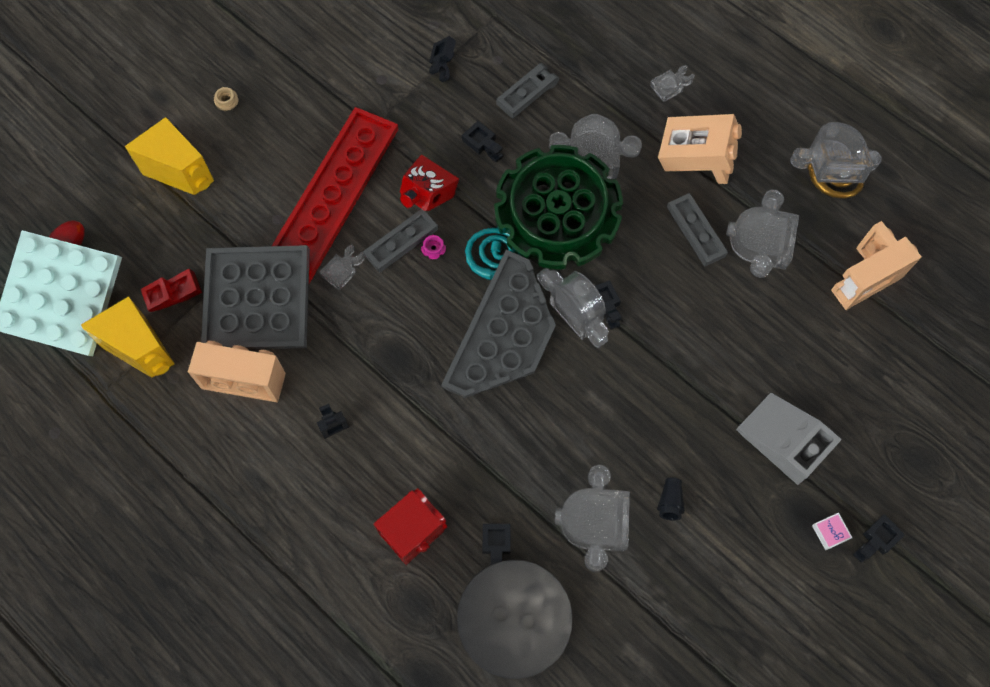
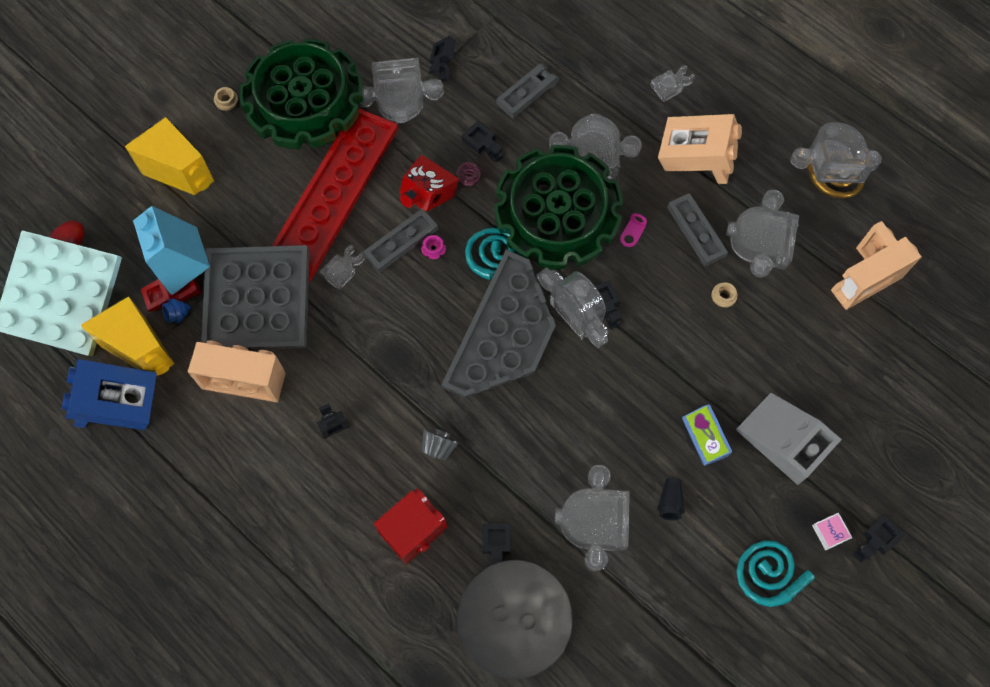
none -> blue brick [61,359,157,430]
none -> medium azure slope [133,206,210,294]
none -> blue plate [162,299,191,324]
none -> dark green piece [239,39,364,149]
none -> clear piece [357,58,443,123]
none -> dark grey piece [422,428,459,460]
none -> clear pink plate [456,162,481,186]
none -> dark pink piece [620,213,647,247]
none -> slope [682,404,732,466]
none -> tan plate [711,282,738,307]
none -> teal piece [736,540,815,607]

